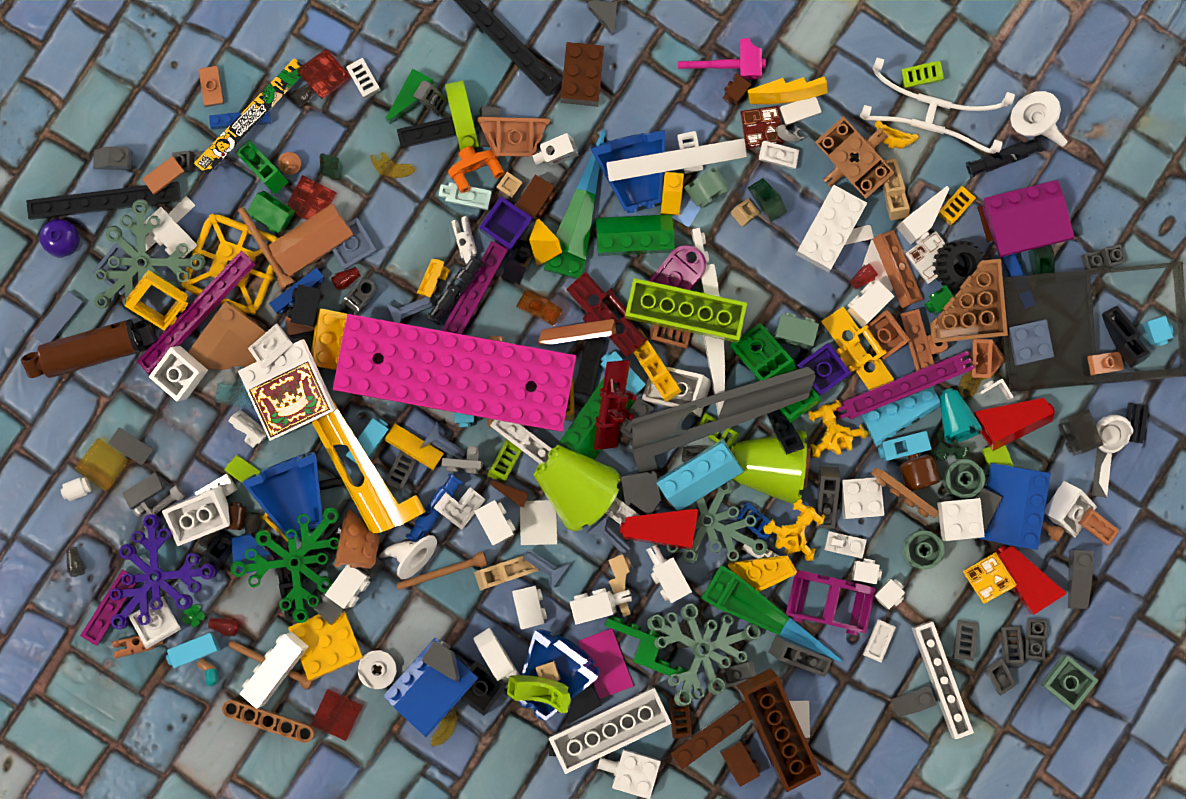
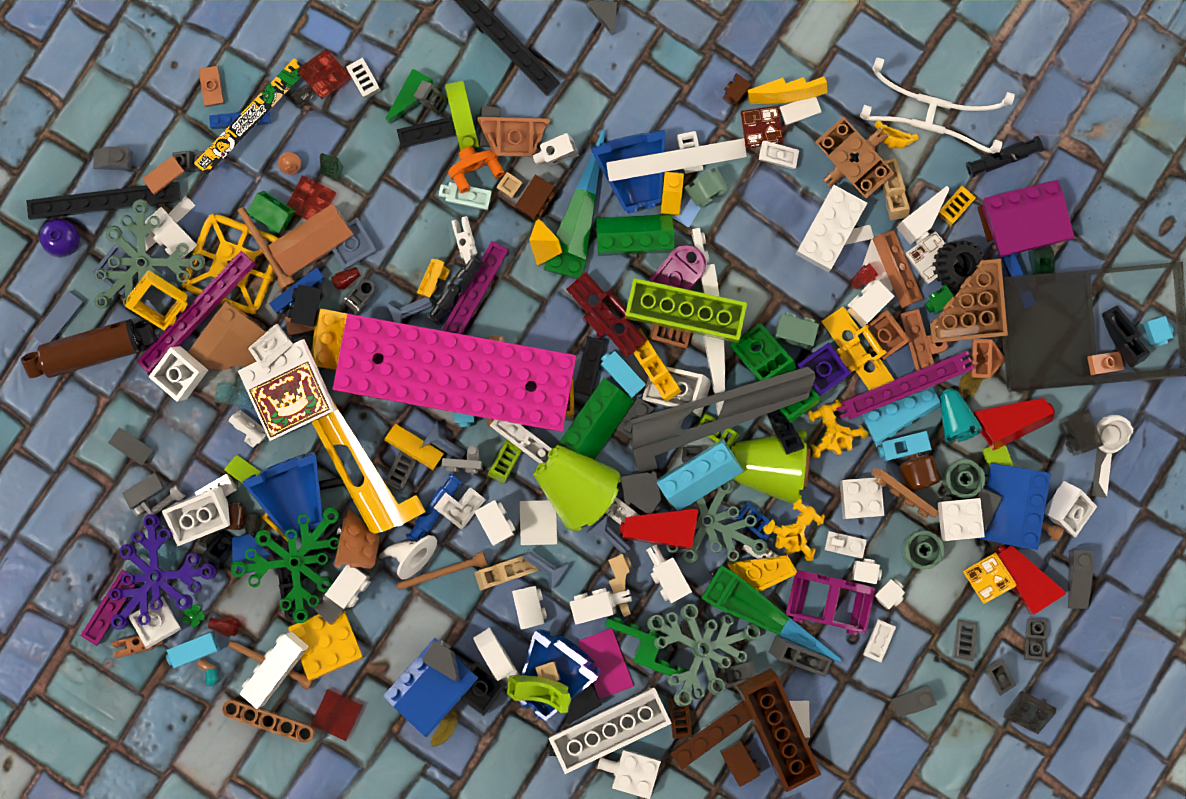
white brick [60,477,91,502] -> none
clear smoke cone [66,547,86,577] -> none
clear yellow tile [74,438,130,491] -> none
green slope [235,140,288,195] -> none
medium azure brick [346,418,390,463] -> none
white plate [358,650,397,689] -> none
clear yellow piece [370,152,415,178] -> none
dark purple piece [479,196,533,252] -> none
reddish brown slope [491,480,529,508] -> none
black slope [502,240,534,285] -> none
clear orange slope [516,290,562,326] -> none
nougat slope [538,319,617,346] -> none
reddish brown brick [560,42,604,107] -> none
dark red piece [594,360,637,450] -> none
dark pink piece [678,38,766,80] -> none
tan slope [731,198,760,227] -> none
clear green slope [747,178,787,222] -> none
light grey arm [776,124,804,143] -> none
dark grey slope [815,466,841,529] -> none
lime slope [901,61,944,88] -> none
white brick [912,621,974,740] -> none
clear green bracket [931,431,970,461] -> none
white bracket [977,379,1014,400] -> none
dark grey slope [1001,626,1025,668] -> none
sand blue plate [1007,319,1054,365] -> none
white piece [1010,91,1068,147] -> none
sand green brick [1039,655,1099,711] -> none
nougat plate [1078,508,1120,546] -> none
dark grey slope [1081,244,1126,274] -> none
black tile [1126,402,1148,444] -> none
none -> clear smoke plate [1003,689,1057,734]

